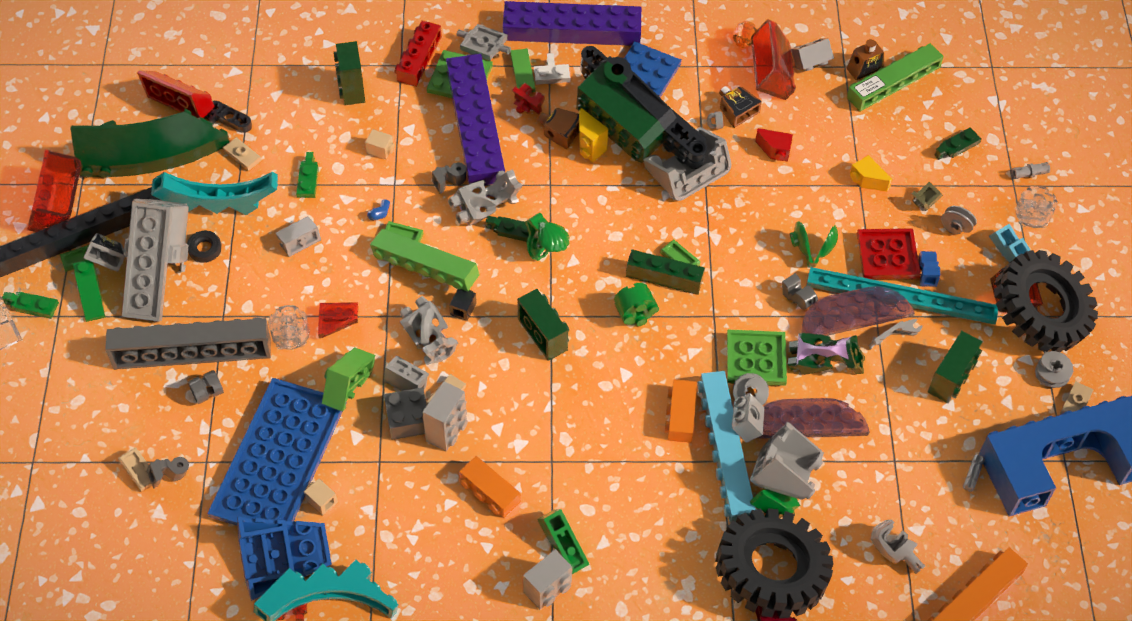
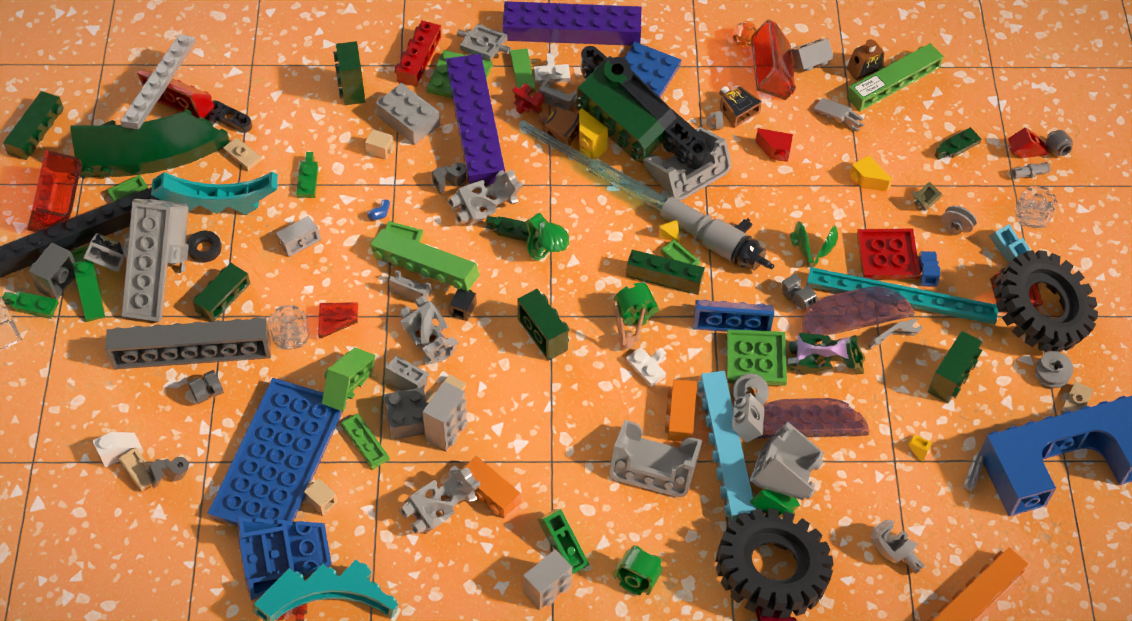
none -> dark green brick [3,91,64,160]
none -> dark grey brick [29,243,75,300]
none -> white slope [93,432,143,468]
none -> bright green tile [107,175,148,202]
none -> light grey plate [120,34,196,129]
none -> dark green brick [192,263,251,322]
none -> bright green tile [341,413,390,470]
none -> light grey brick [376,83,440,145]
none -> light grey hinge [389,270,433,301]
none -> light grey hips [399,466,481,535]
none -> piece [518,120,774,271]
none -> light grey hinge [538,80,577,111]
none -> light grey windscreen [609,420,702,497]
none -> green brick [613,545,662,596]
none -> nougat plant [614,301,645,349]
none -> white plate [626,347,667,387]
none -> yellow slope [658,220,680,241]
none -> blue slope [693,299,774,332]
none -> light grey arm [812,98,865,132]
none -> yellow slope [908,435,932,461]
none -> red slope [1007,127,1049,158]
none -> dark grey head [1045,130,1073,156]

